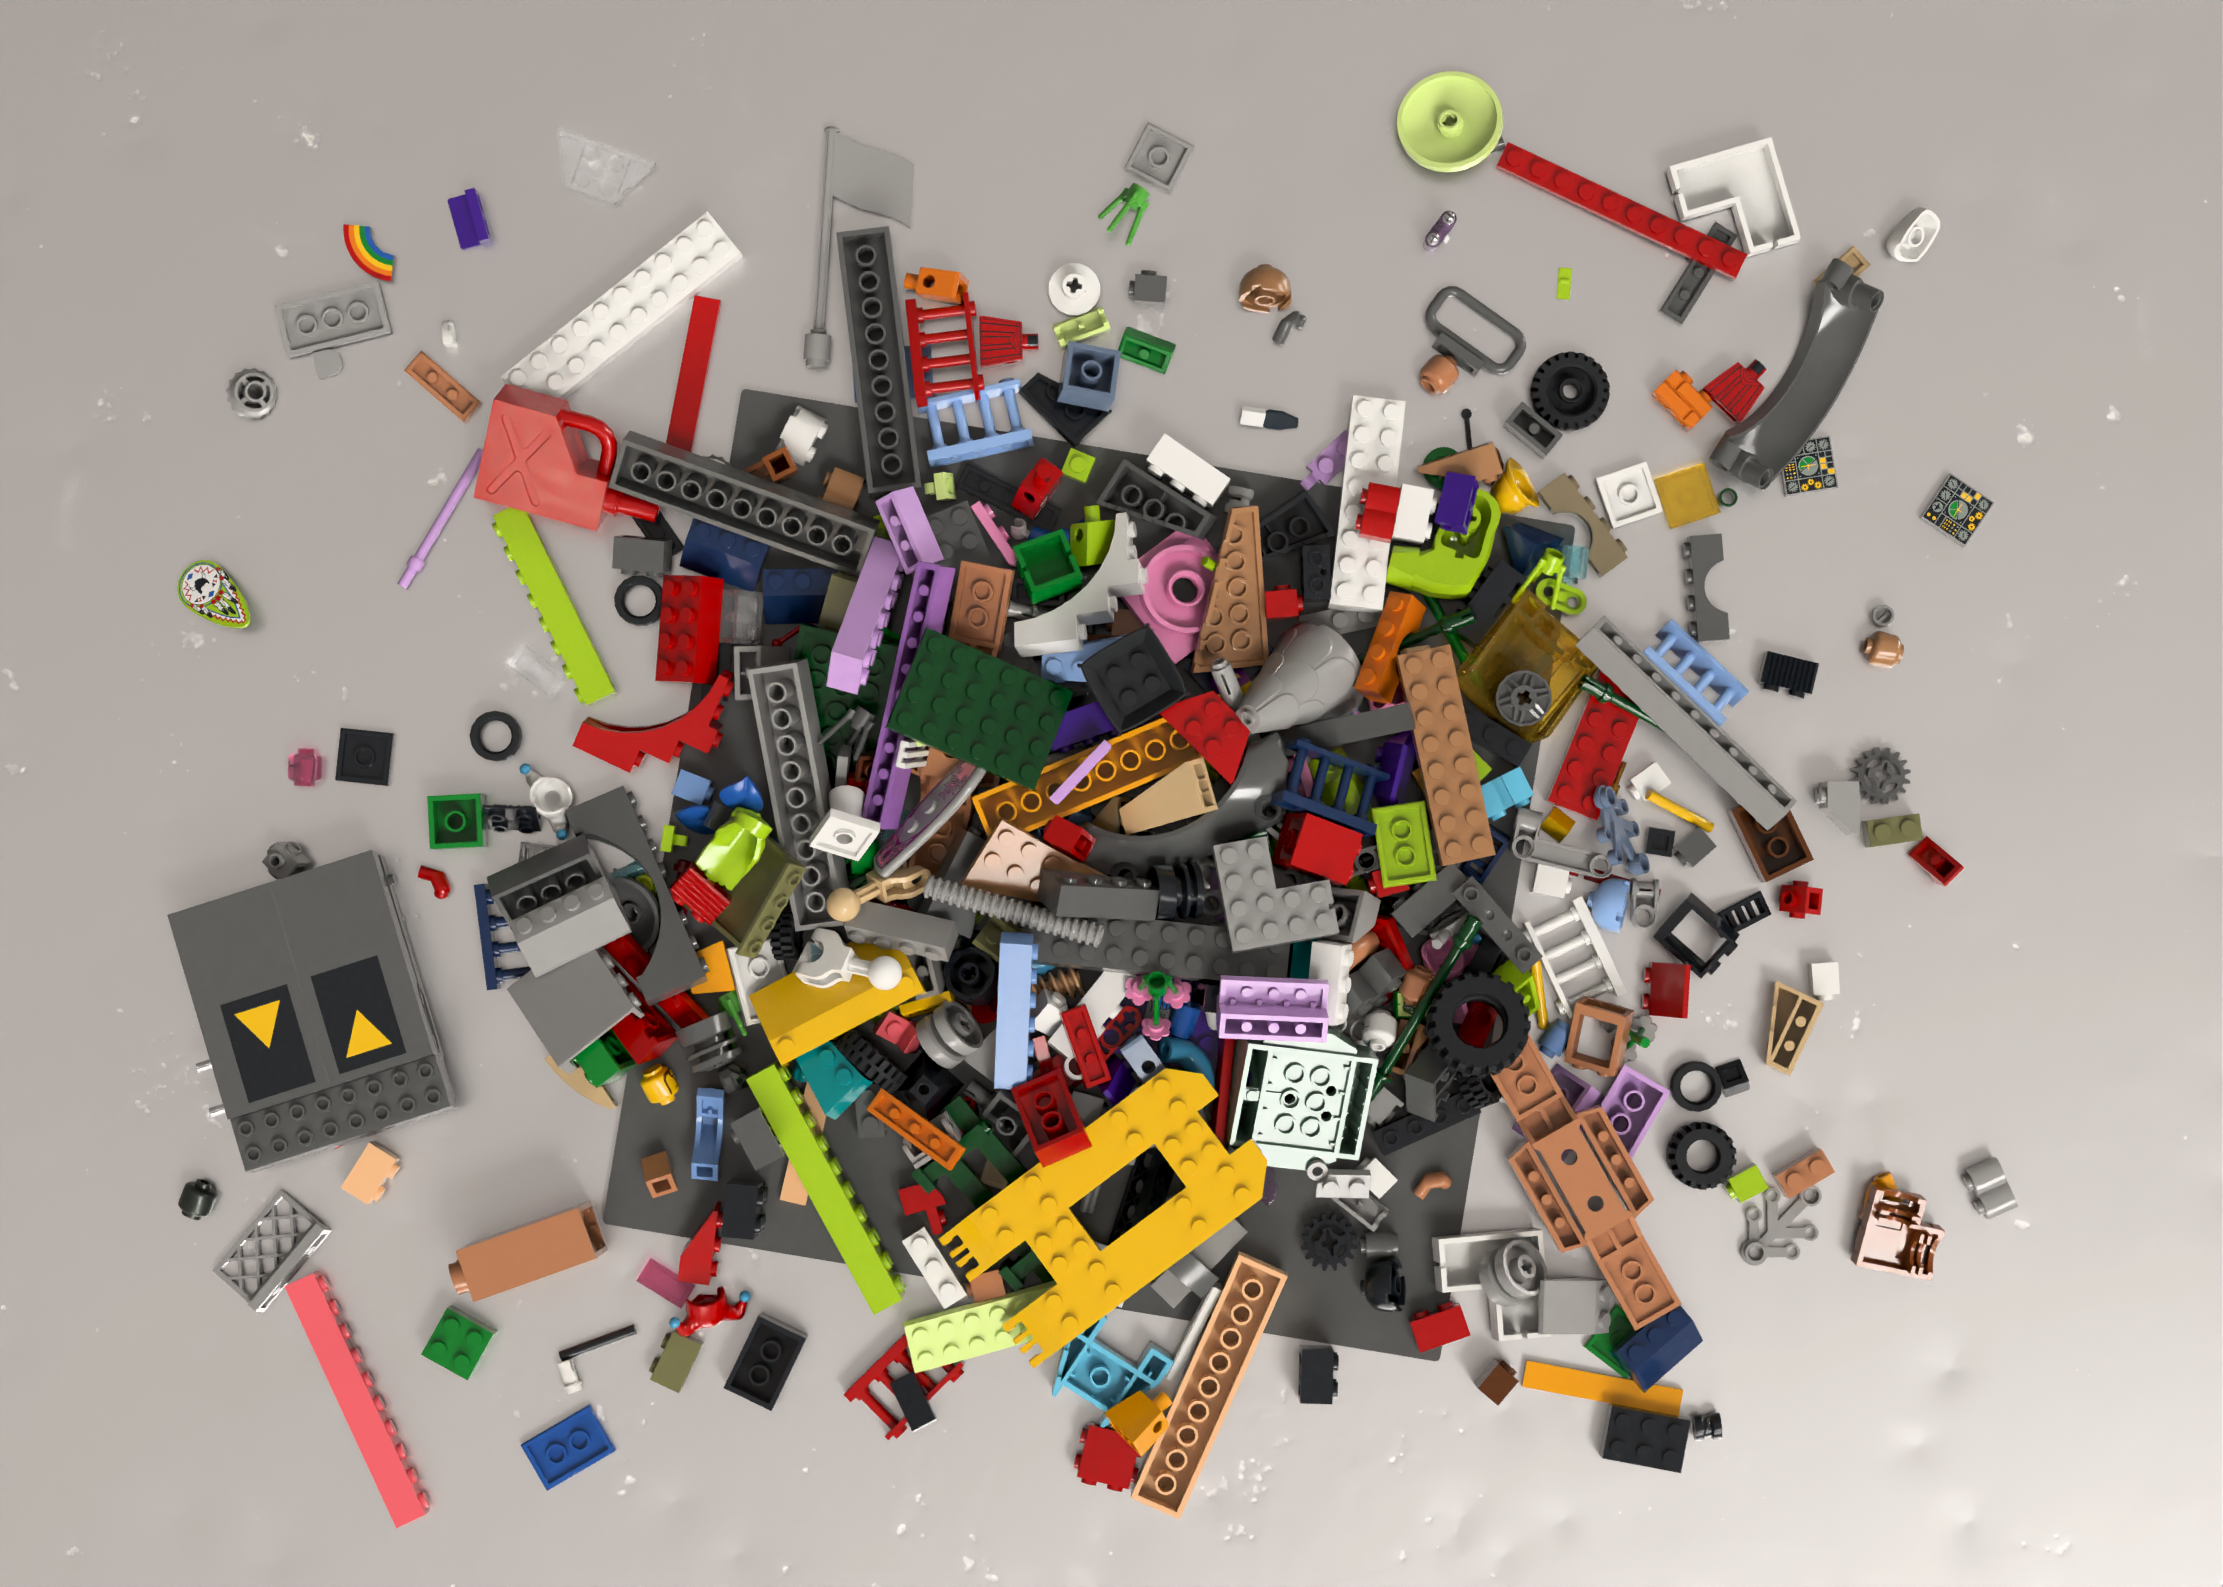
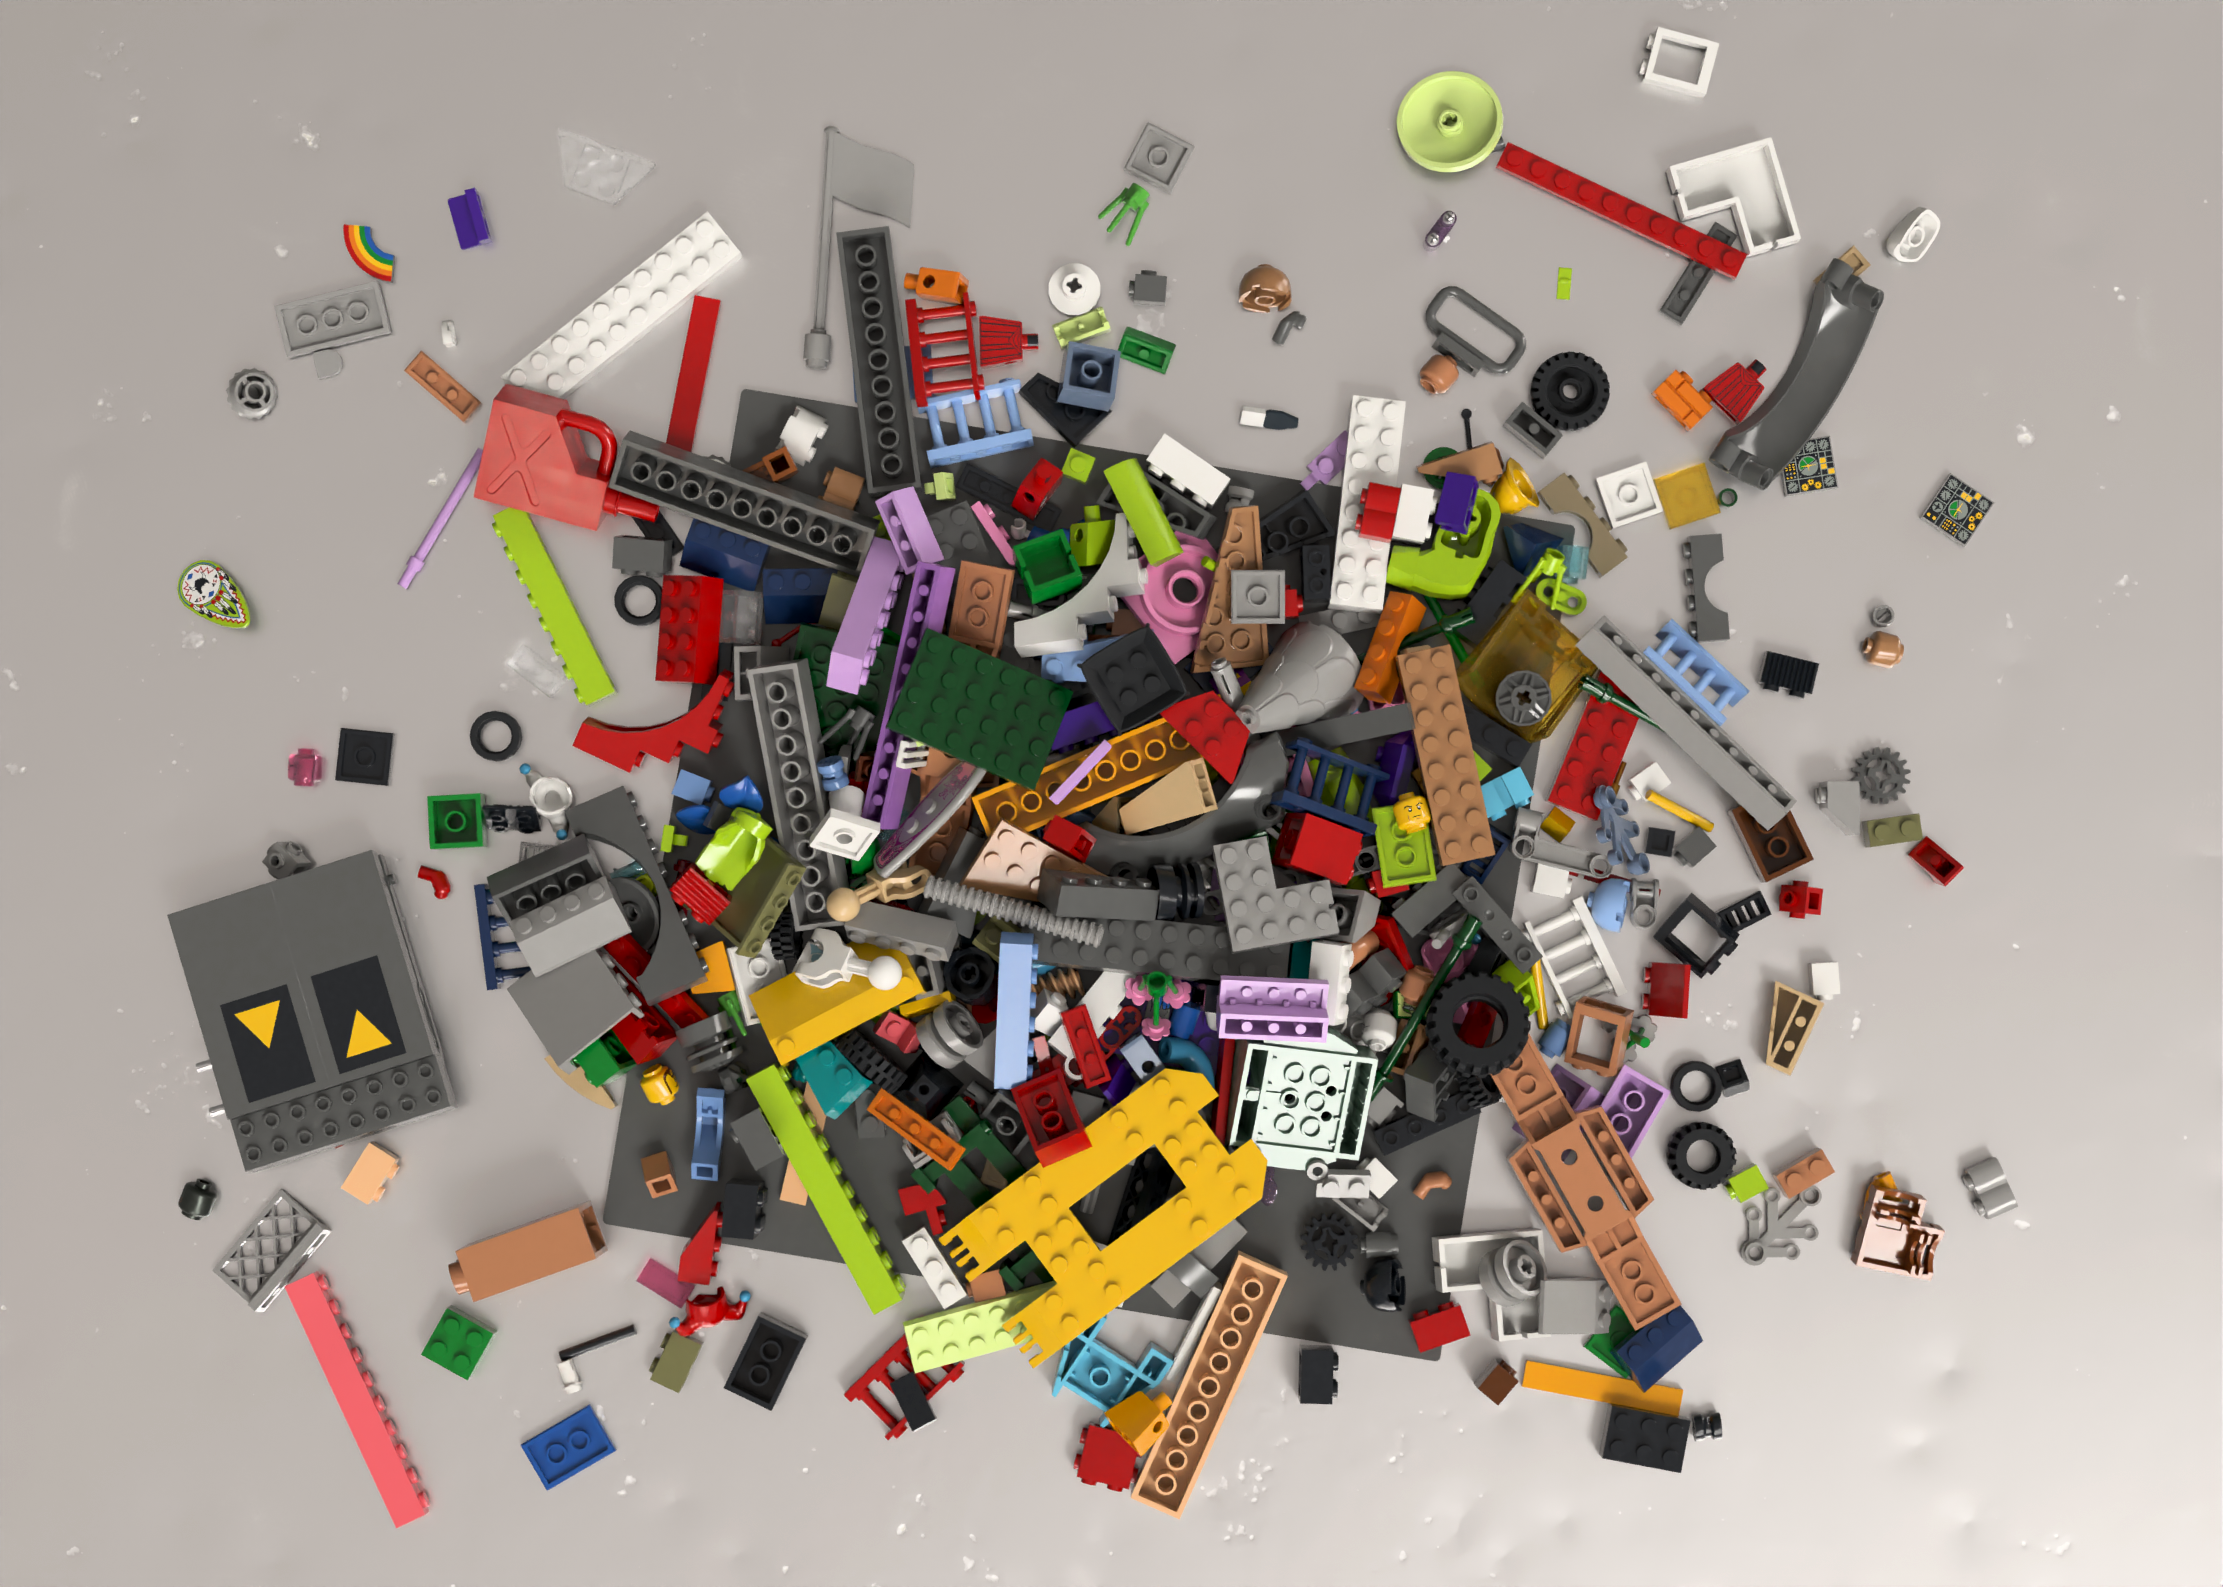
none -> medium blue wheel [816,756,850,791]
none -> lime brick [1103,458,1184,567]
none -> light grey tile [1231,570,1285,624]
none -> yellow head [1393,792,1431,834]
none -> white window [1639,27,1719,99]

